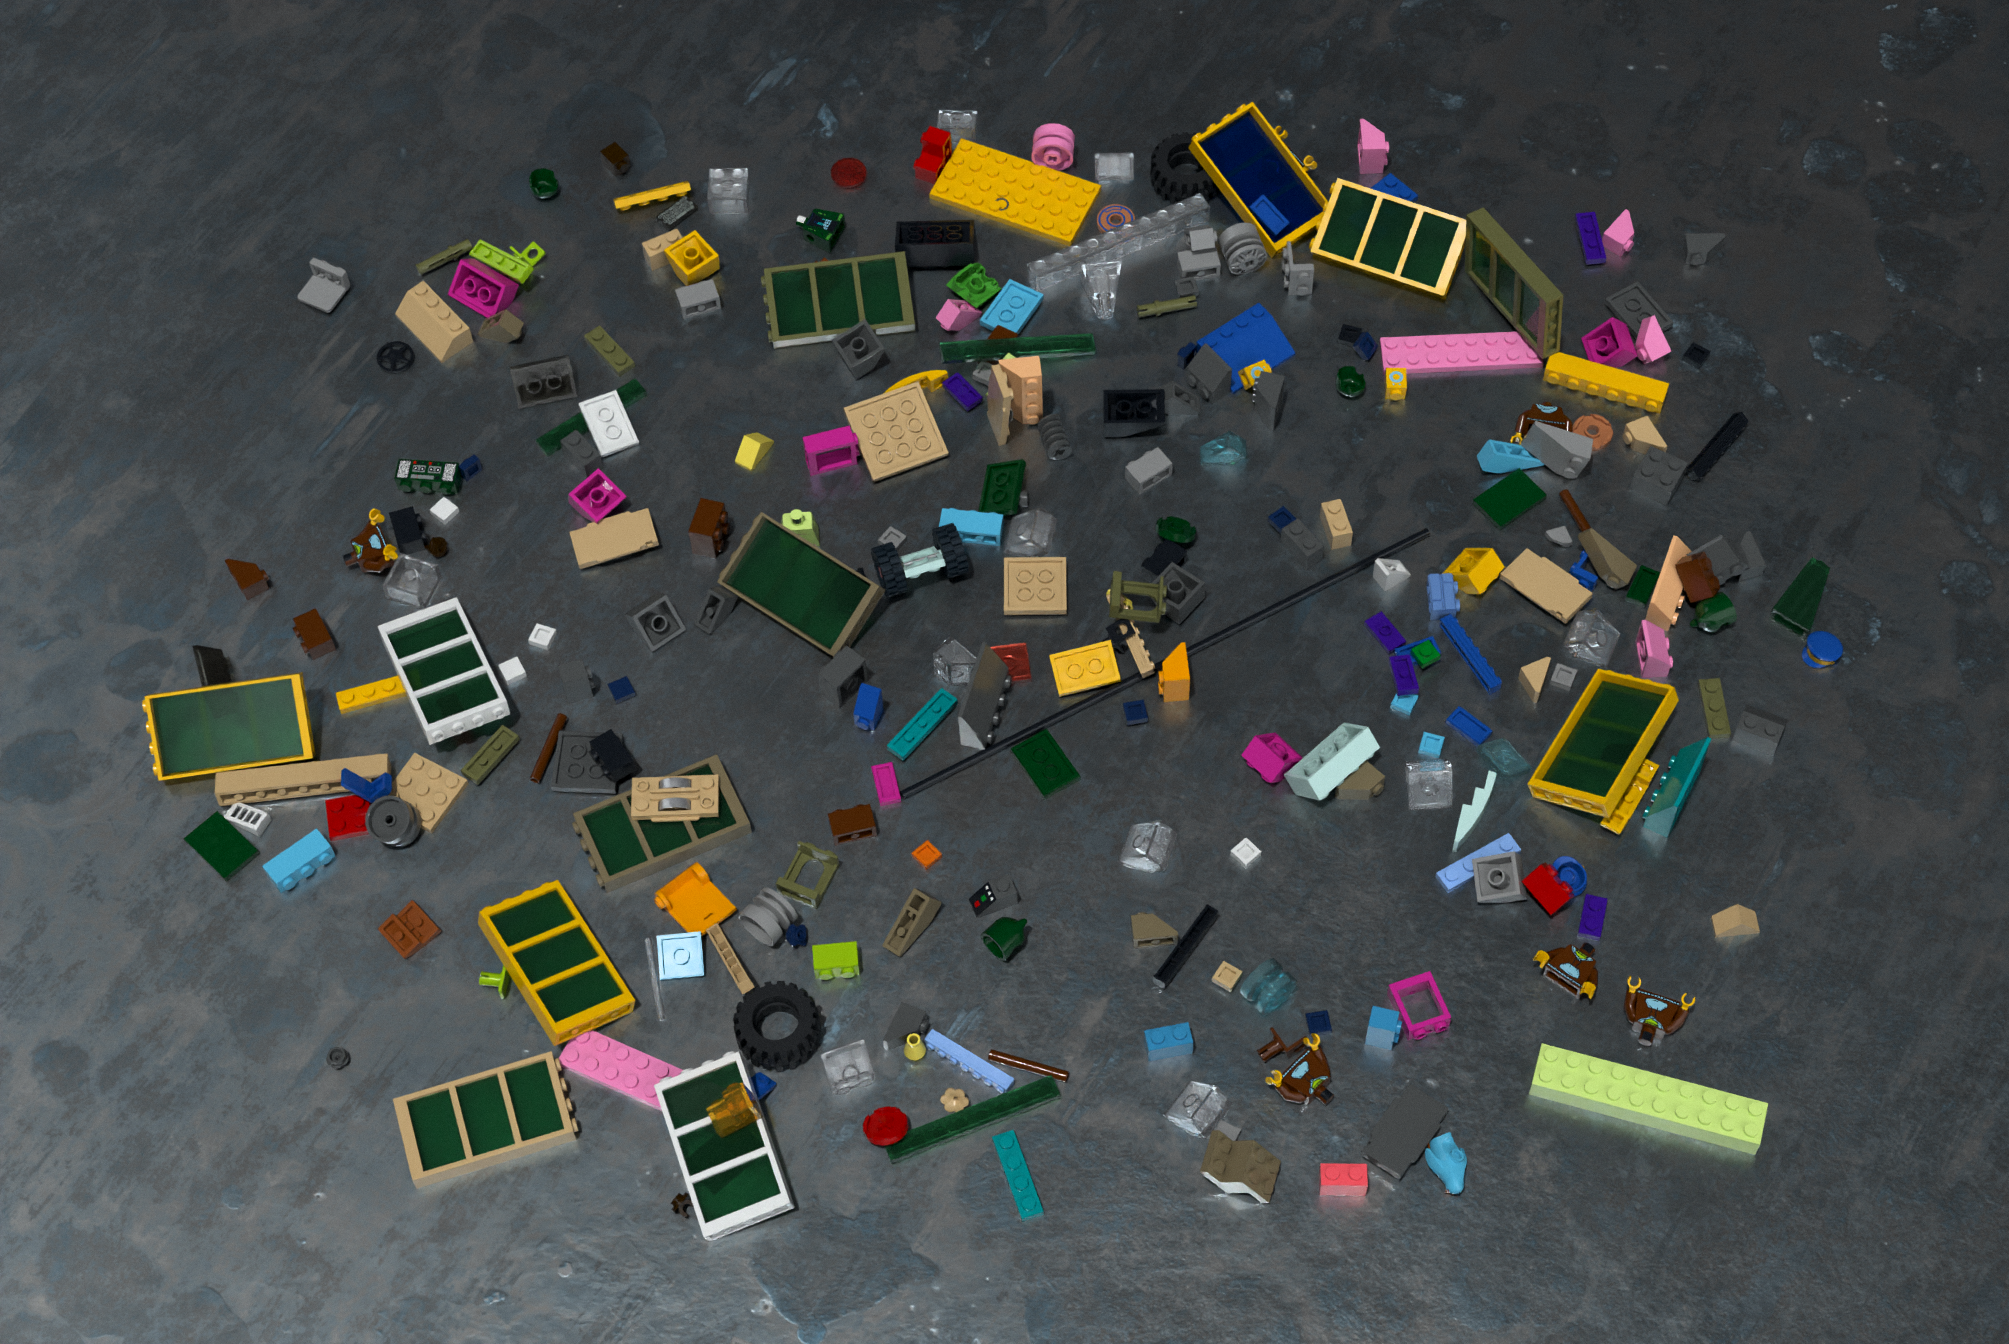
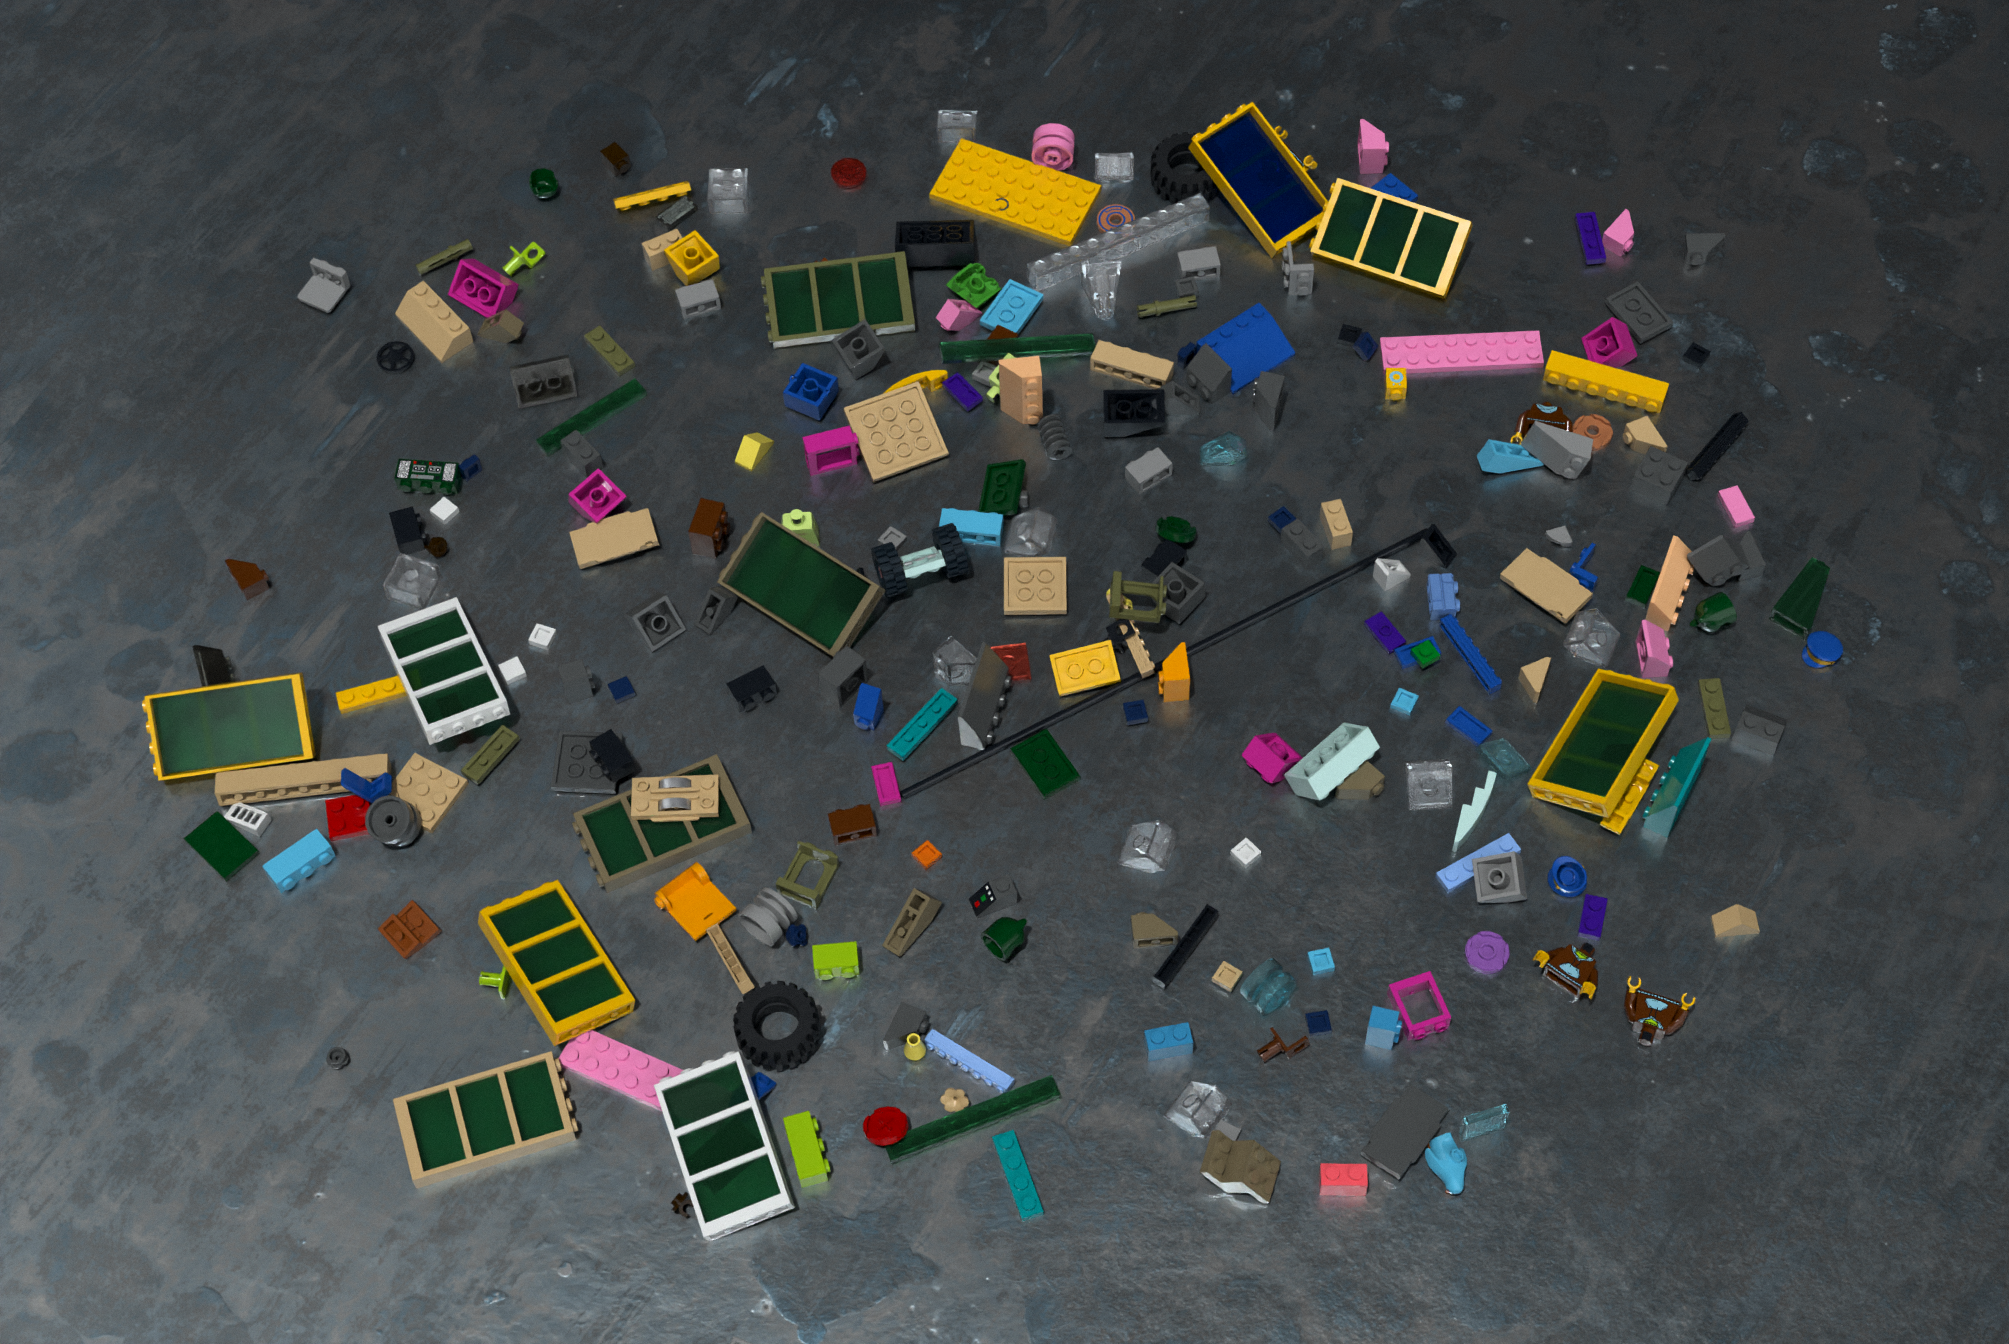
reddish brown brick [292,608,336,660] -> none
torso [342,508,398,573] -> none
lime tile [469,239,534,284] -> none
reddish brown piece [529,713,567,783] -> none
white tile [578,390,639,458] -> none
clear piece [644,938,666,1021] -> none
tile [657,931,705,981] -> none
clear yellow brick [706,1082,763,1138] -> none
dark green torso [796,209,845,253] -> none
clear slope [821,1039,876,1096] -> none
red brick [913,126,952,184] -> none
tan piece [987,364,1014,446] -> none
reddish brown piece [988,1049,1069,1082] -> none
light grey brick [1183,225,1217,251] -> none
light grey wheel [1218,222,1268,275] -> none
yellow brick [1238,359,1272,390] -> none
blue tile [1248,194,1290,237] -> none
reddish brown torso [1265,1033,1334,1105] -> none
dark green hair [1335,366,1366,397] -> none
dark purple plate [1388,654,1419,696] -> none
medium azure tile [1418,732,1445,758] -> none
yellow slope [1442,548,1505,595] -> none
olive window [1465,207,1563,359] -> none
dark green tile [1472,468,1547,530] -> none
red brick [1522,862,1574,915] -> none
yellowish green brick [1529,1043,1768,1155] -> none
light grey tile [1550,663,1578,691] -> none
reddish brown piece [1559,489,1591,532] -> none
dark tan slope [1578,528,1637,590] -> none
bright pink slope [1635,315,1671,364] -> none
reddish brown brick [1675,551,1720,603] -> none
none -> black brick [726,665,777,713]
none -> blue brick [783,363,839,421]
none -> lime brick [783,1111,831,1188]
none -> tan brick [1090,340,1174,389]
none -> medium azure tile [1307,948,1335,975]
none -> black slope [1418,524,1457,568]
none -> clear light blue tile [1459,1104,1509,1142]
none -> medium lavender tile [1464,931,1510,974]
none -> bright pink tile [1717,485,1755,528]

